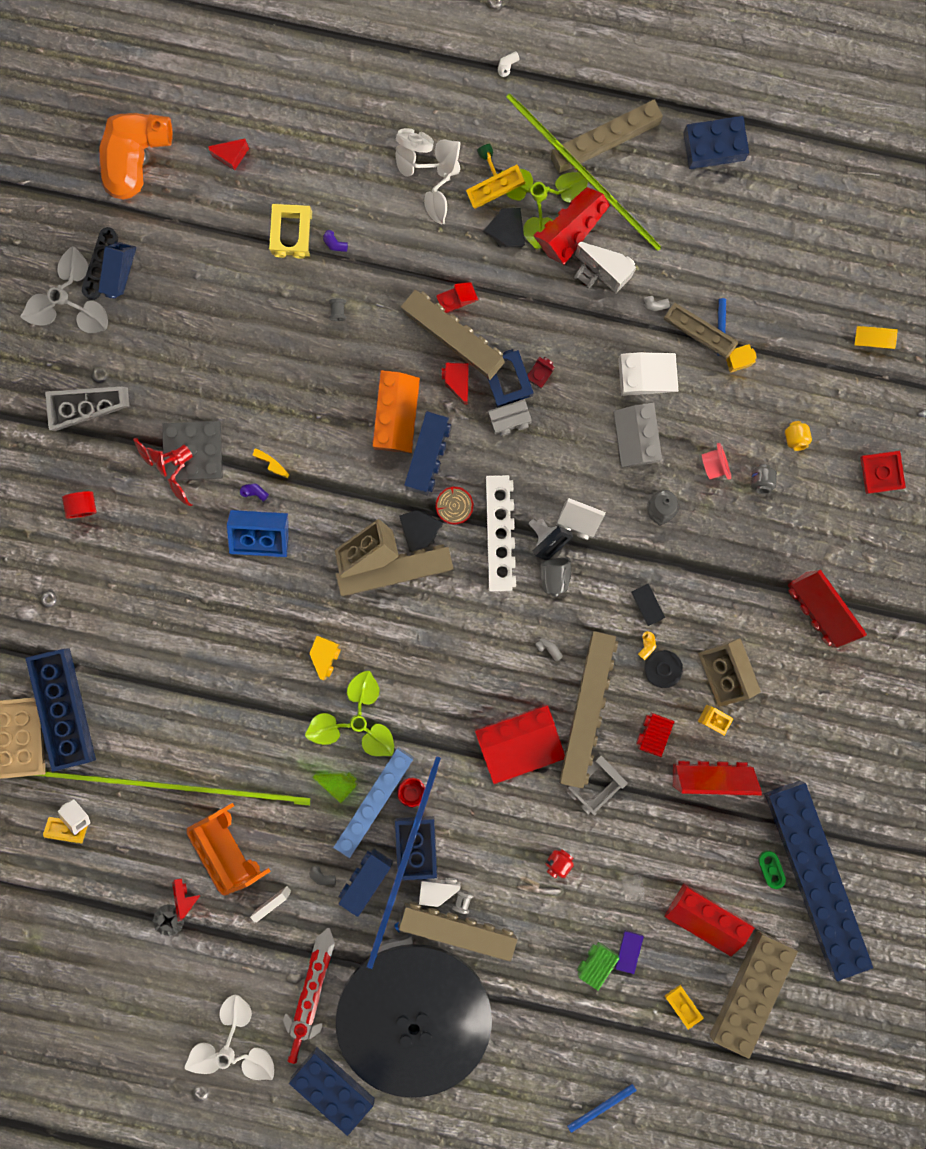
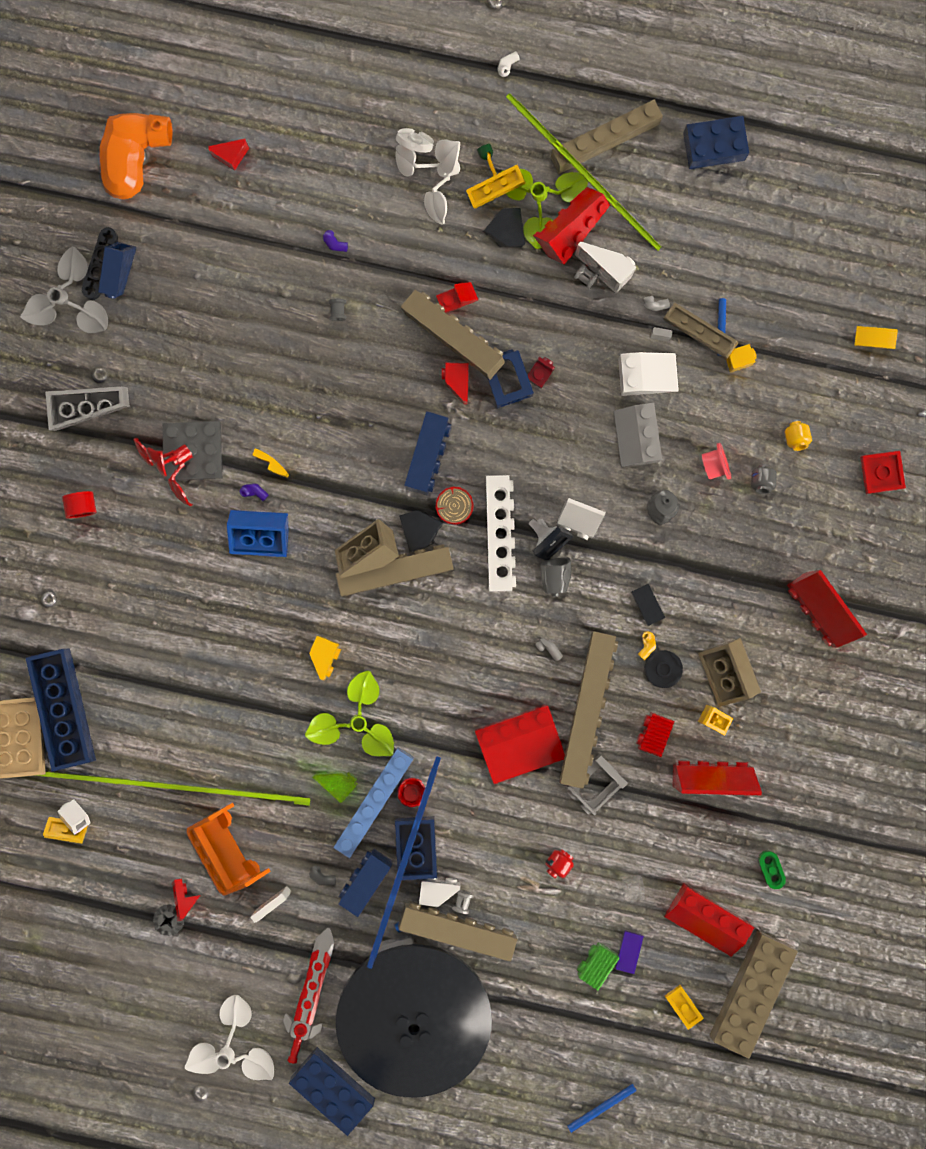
light yellow panel [269,204,312,259] -> none
orange slope [373,370,420,453] -> none
light grey brick [488,399,532,436] -> none
dark blue brick [764,780,873,981] -> none
none -> light grey tile [650,327,672,342]

